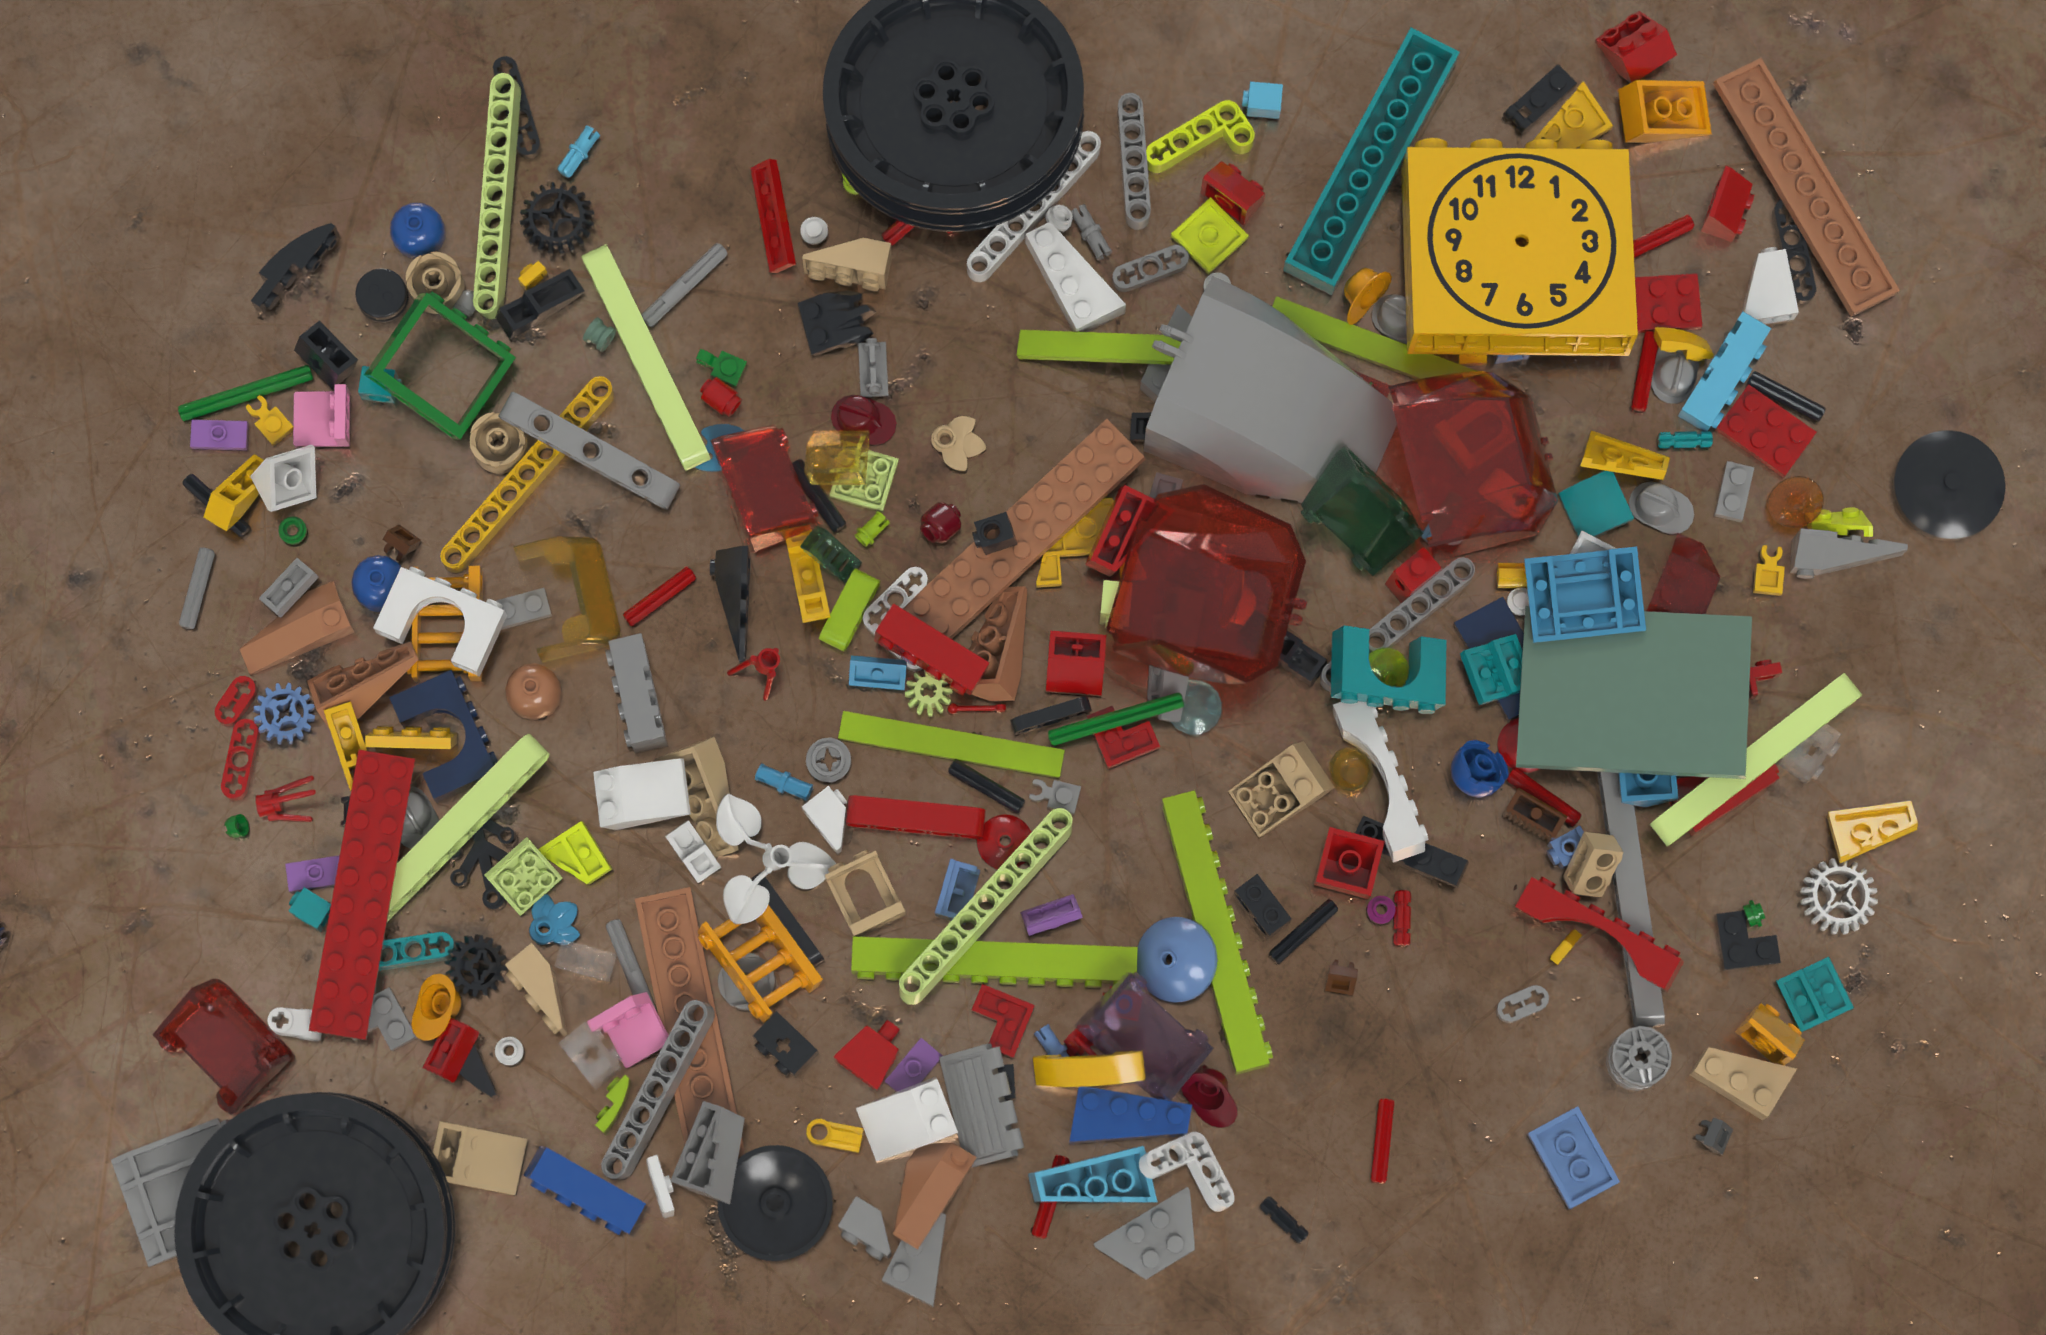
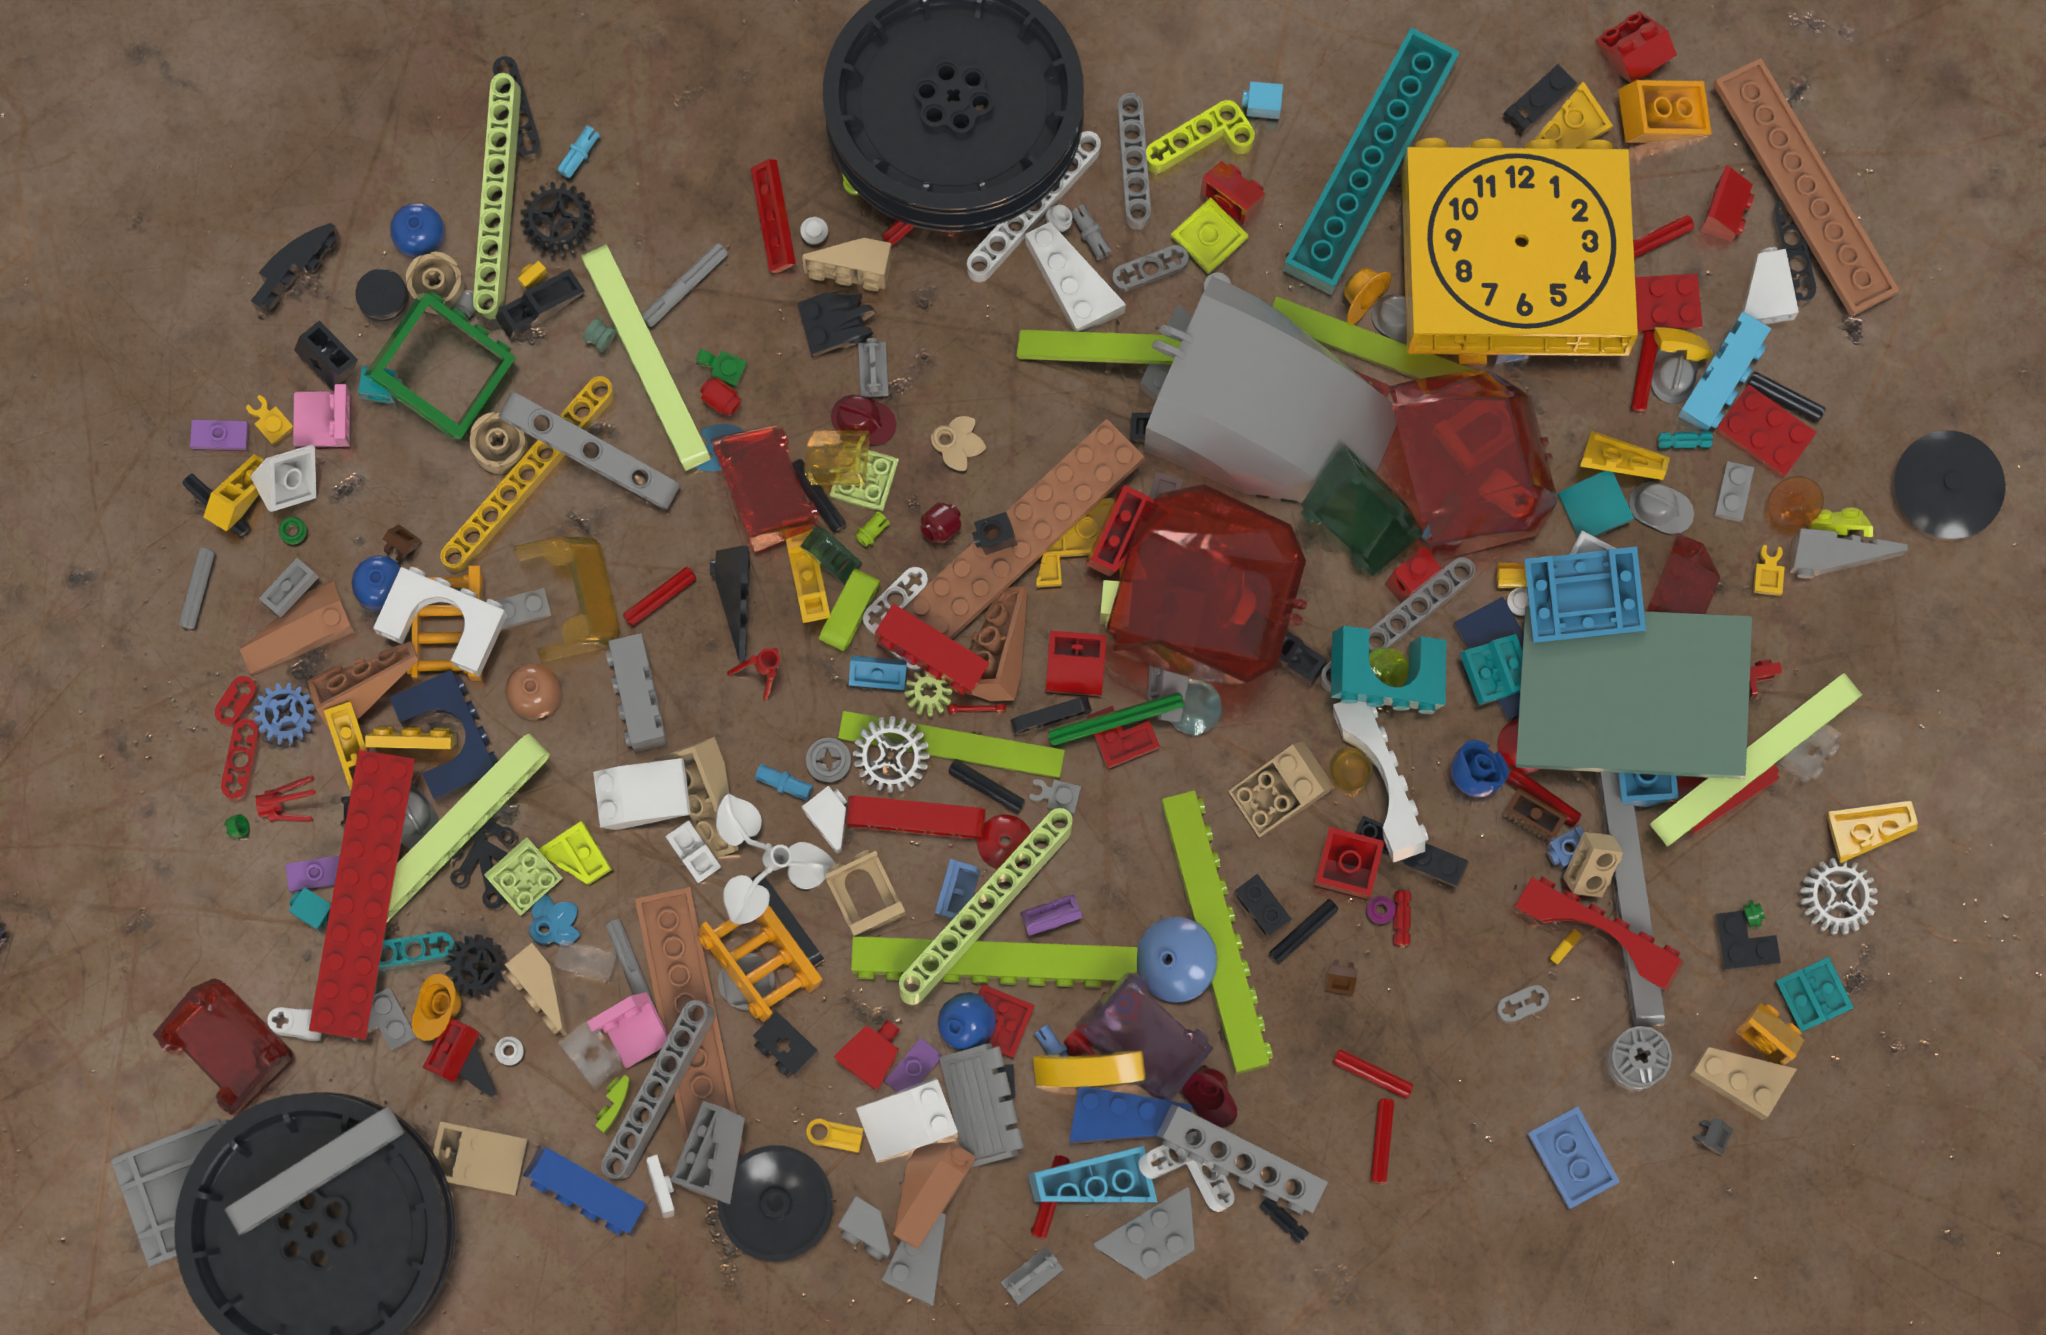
green axle [178,365,313,421] -> none
none -> light grey beam [225,1107,404,1235]
none -> white gear [853,716,930,792]
none -> blue cylinder [937,992,996,1051]
none -> light grey hinge [1001,1247,1064,1305]
none -> light grey brick [1157,1104,1328,1214]
none -> red axle [1333,1049,1414,1098]

